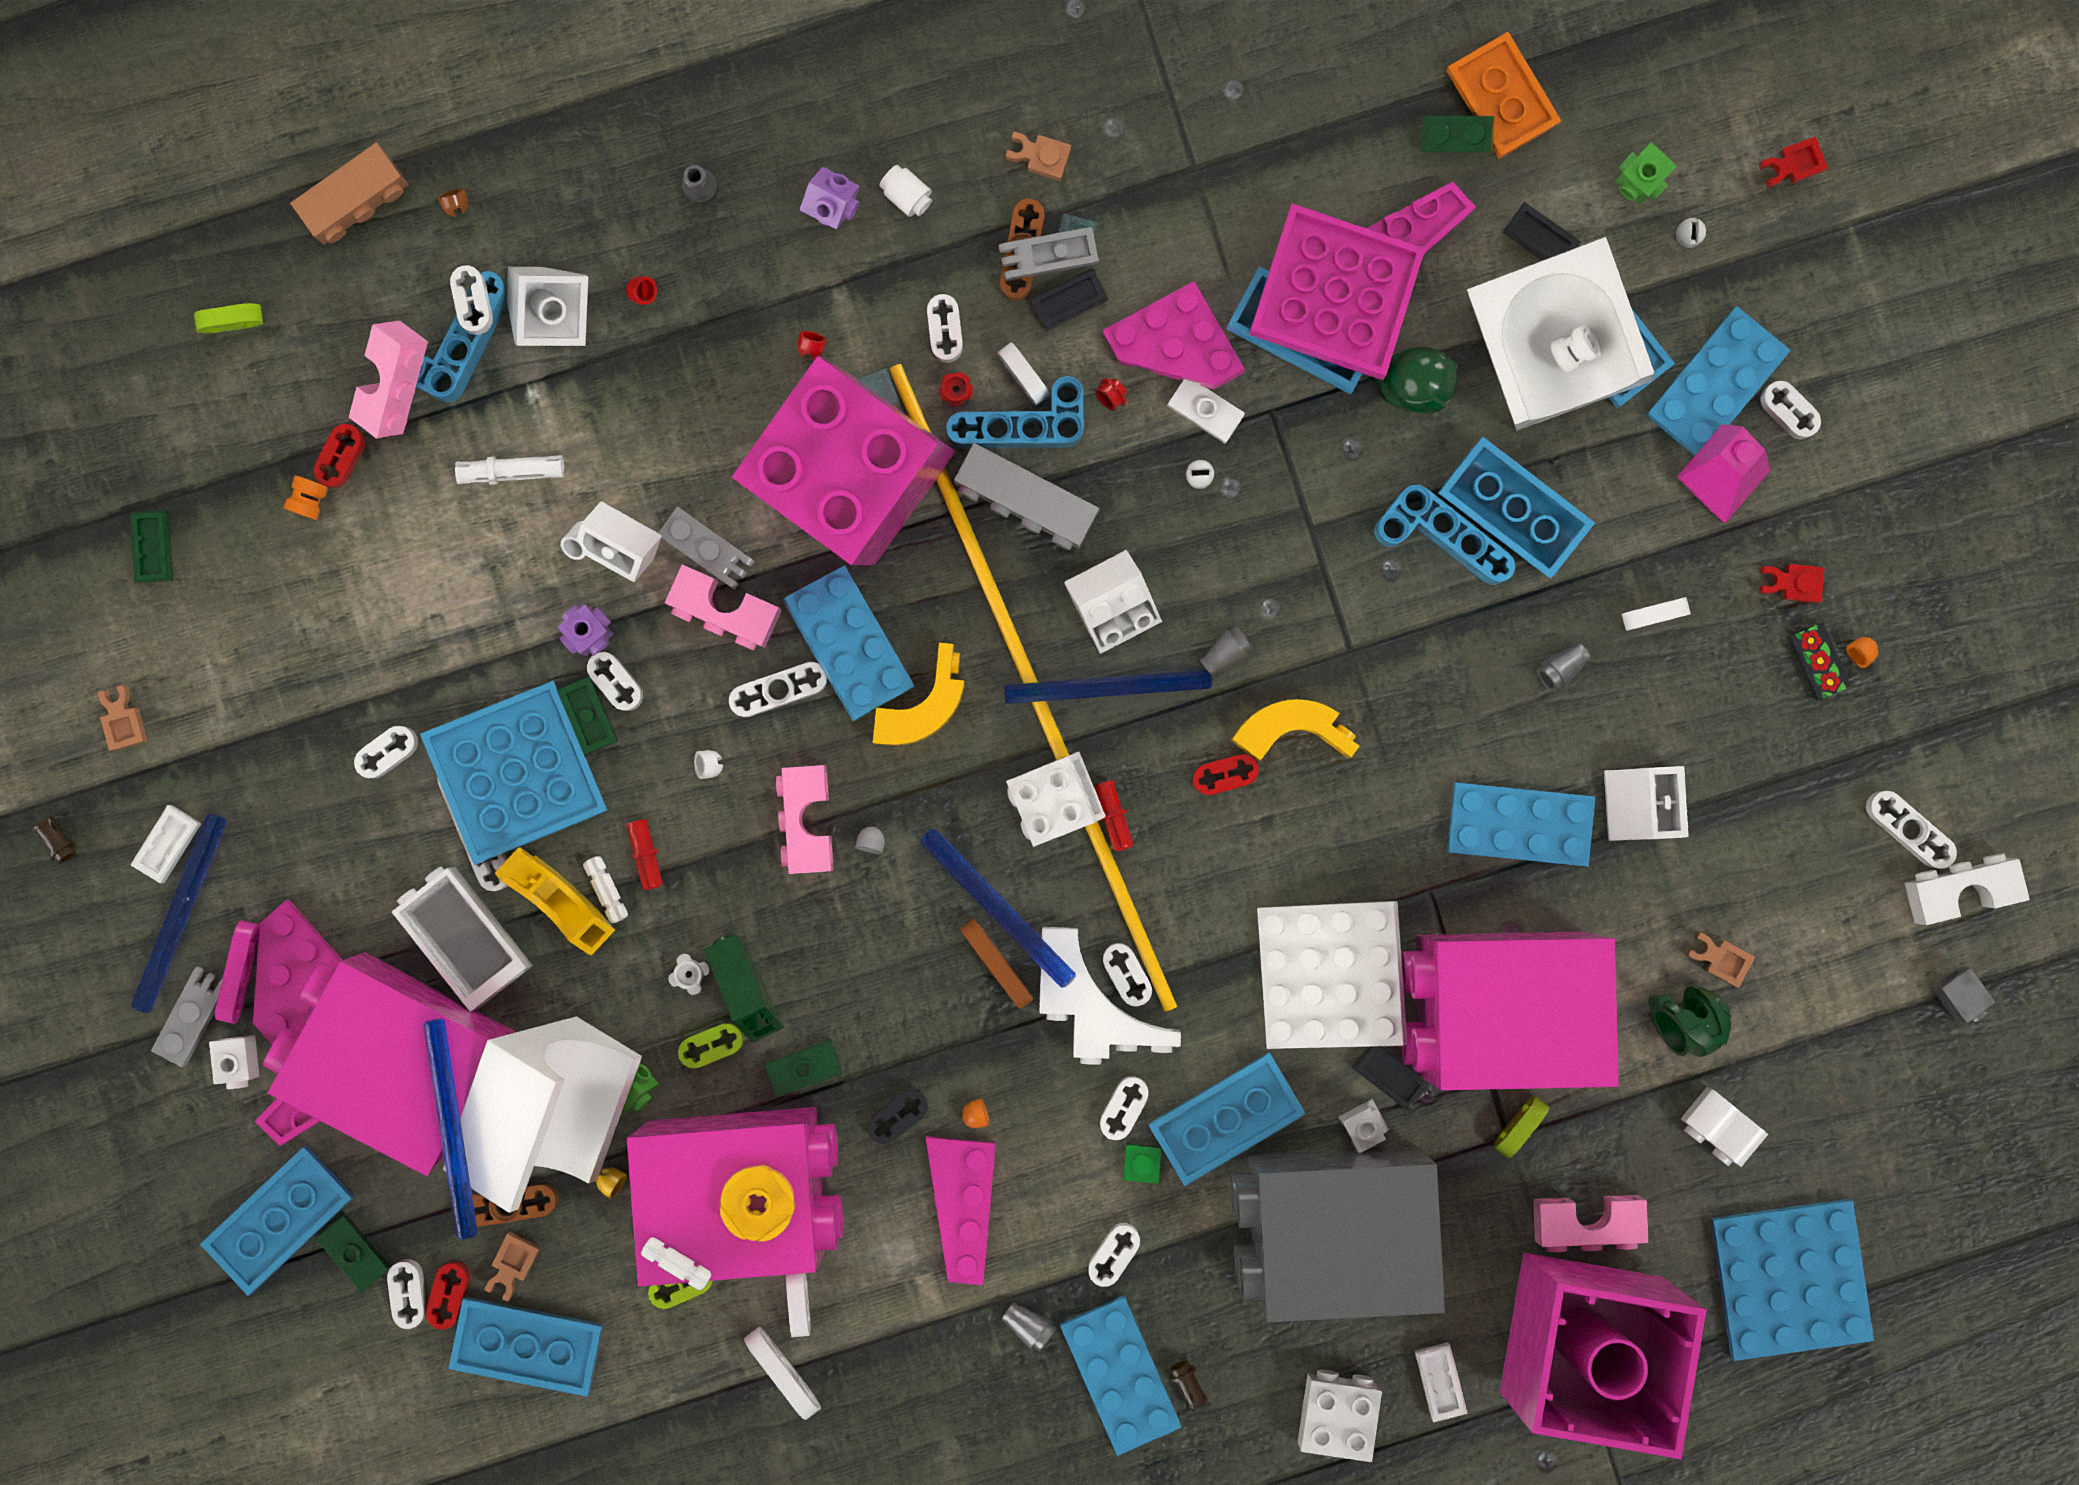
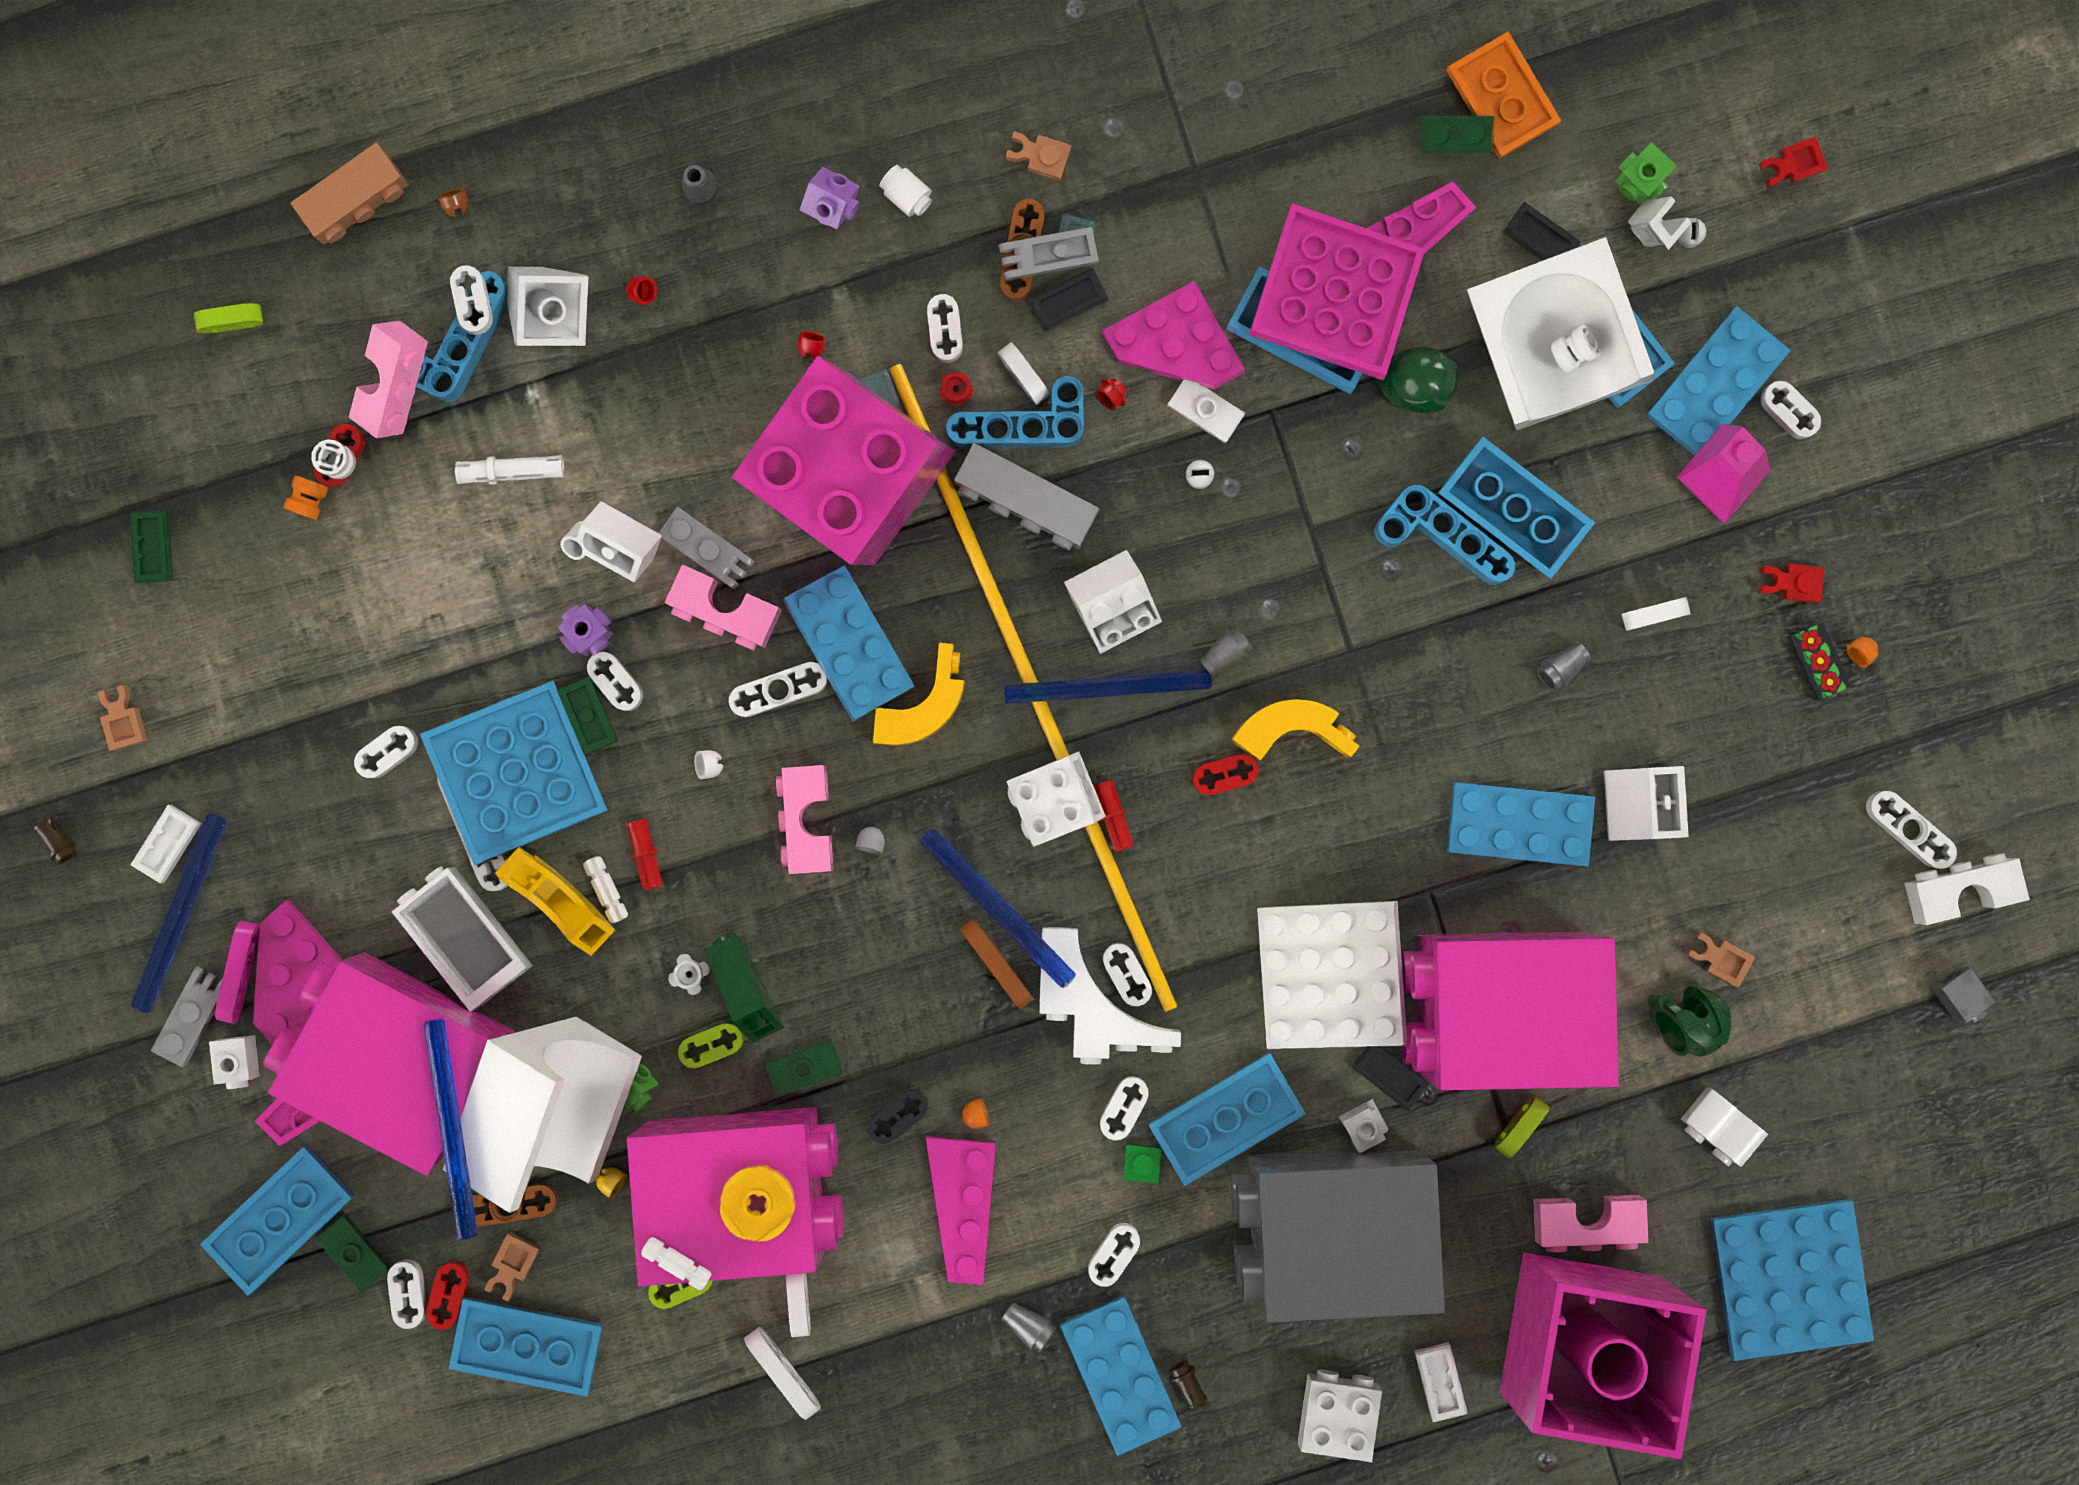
none -> white wheel [311,440,356,479]
none -> white window [1628,196,1691,250]

